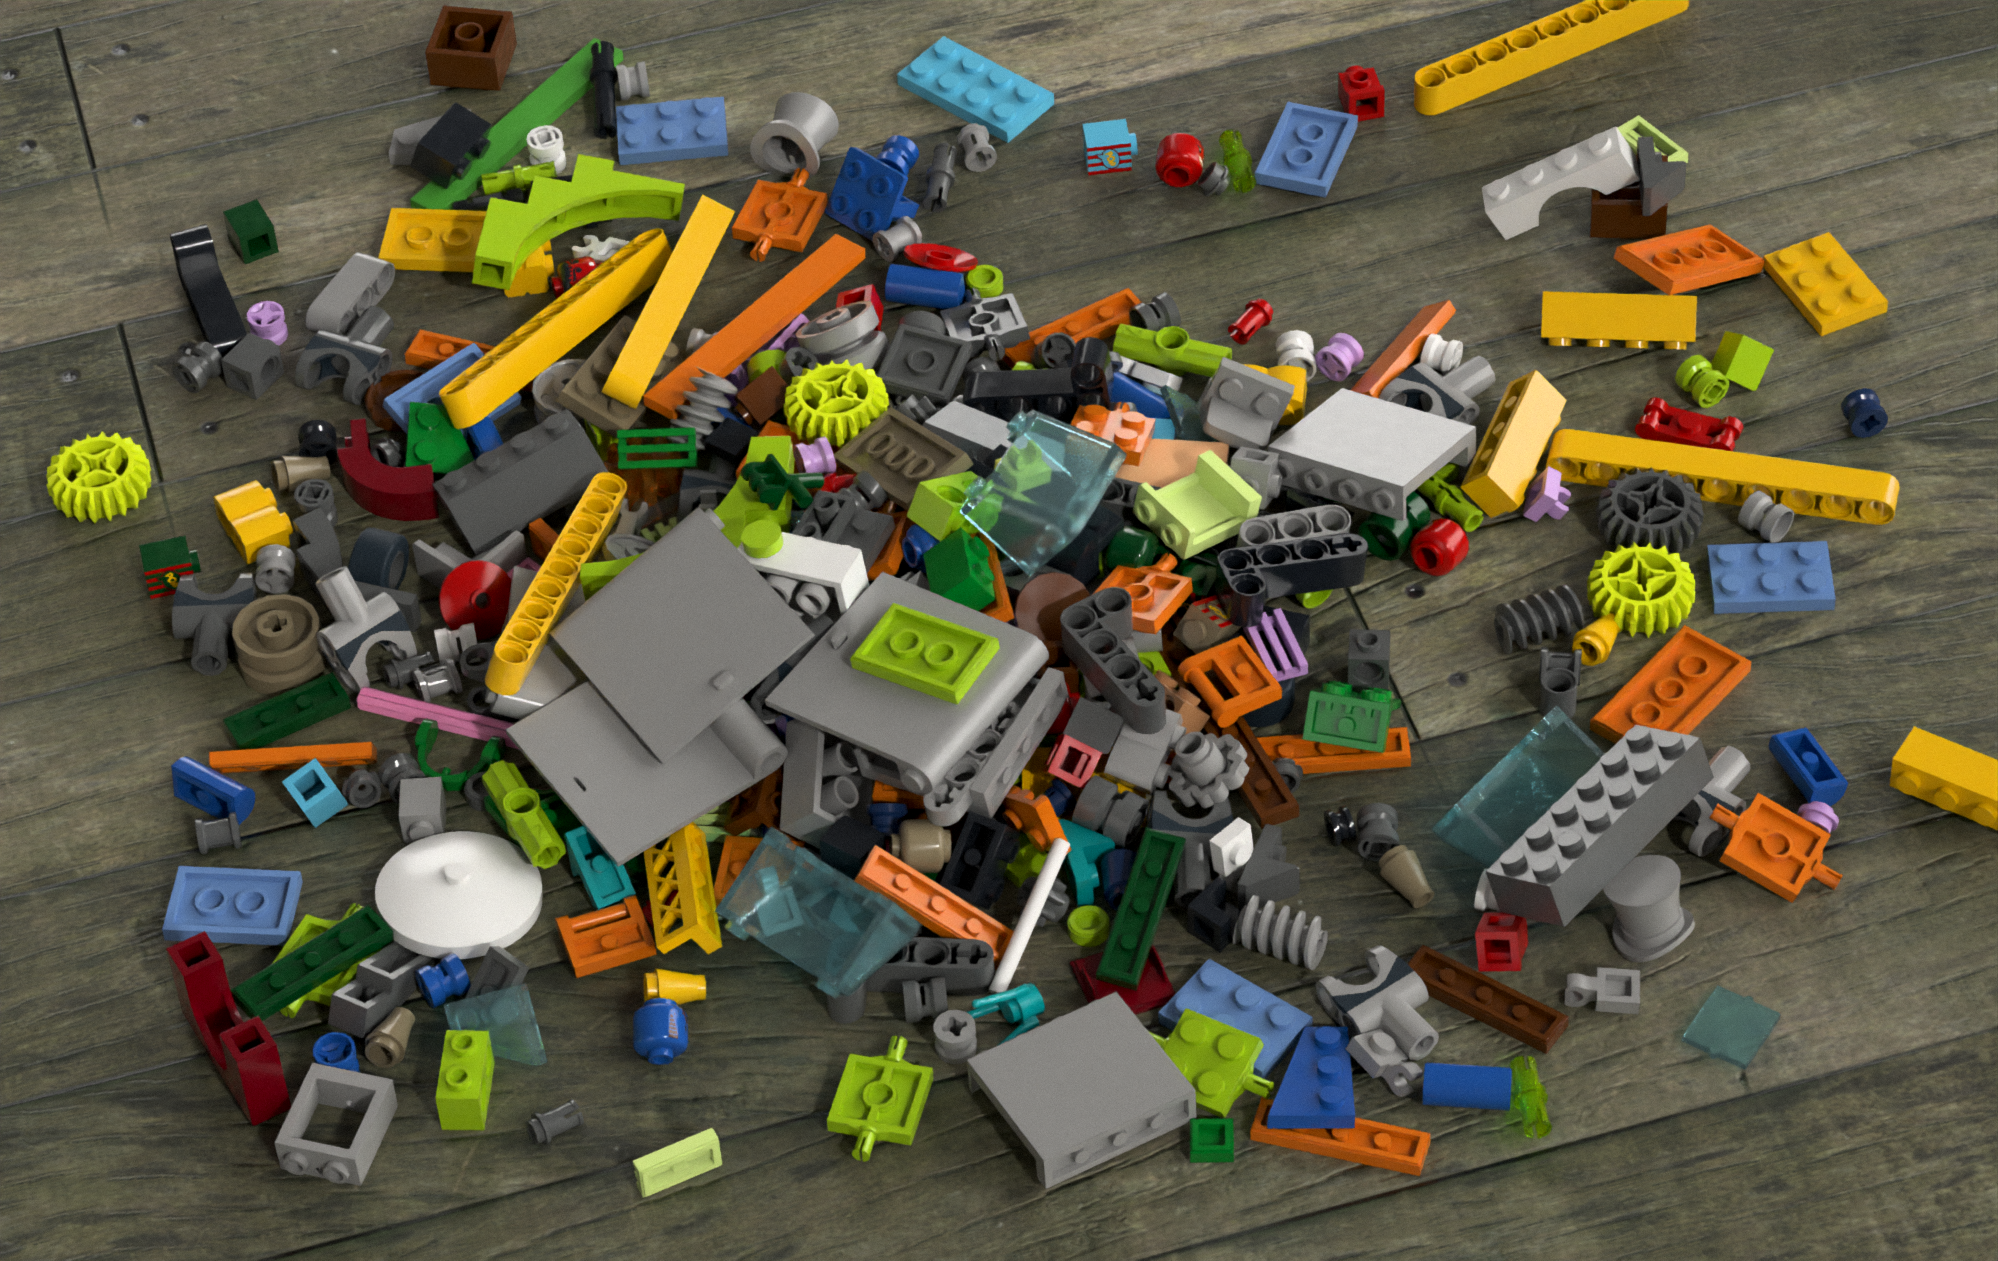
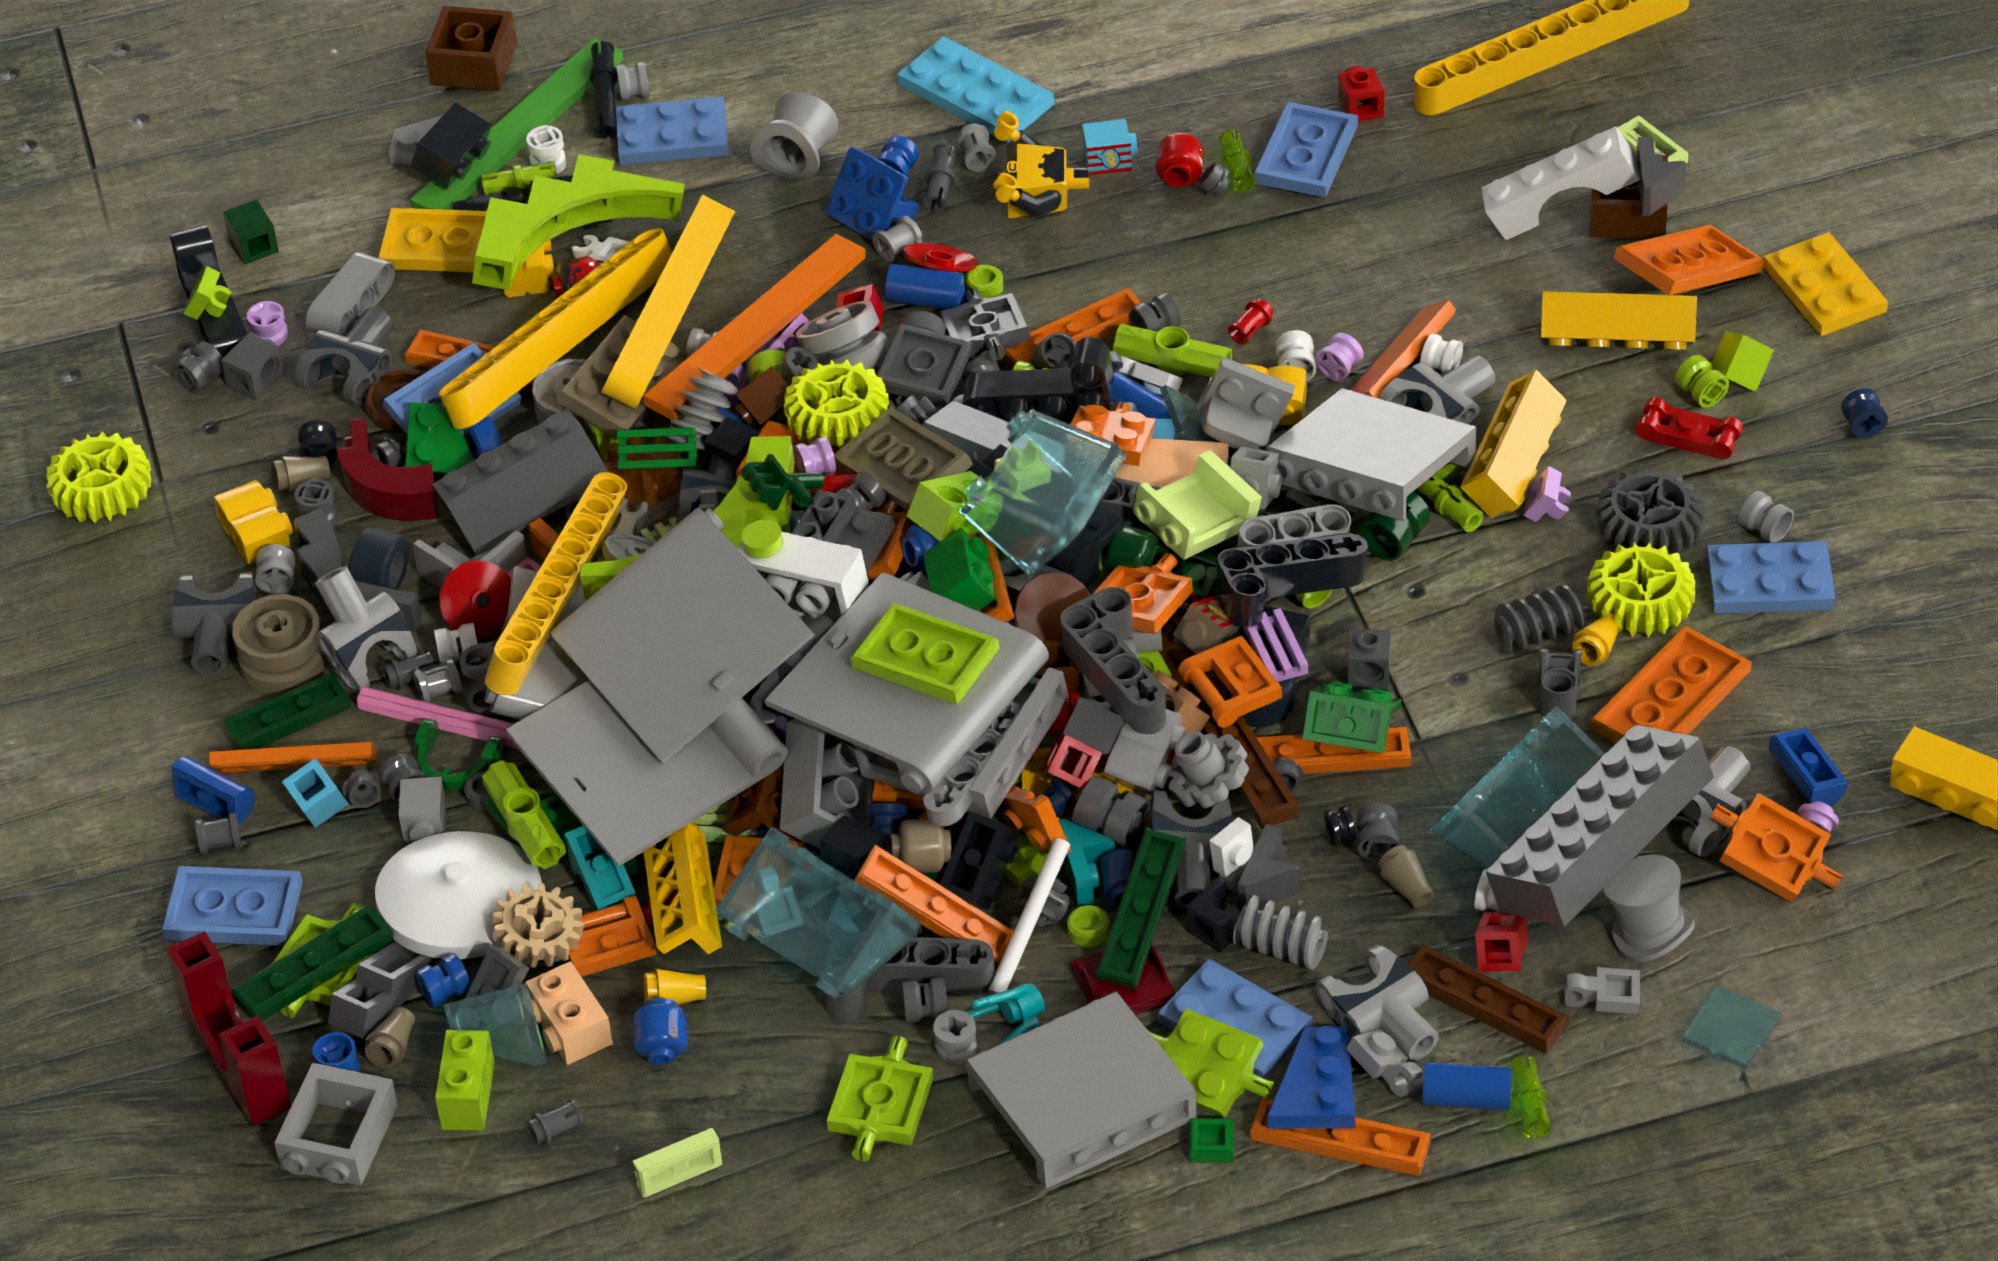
dark green brick [139,535,201,599] -> none
orange plate [732,168,828,262] -> none
red head [1410,518,1469,577] -> none
yellow beam [1546,429,1900,525] -> none
none -> lime tile [183,266,232,320]
none -> tan gear [491,883,584,968]
none -> light nougat brick [523,961,613,1065]
none -> torso [993,111,1089,218]

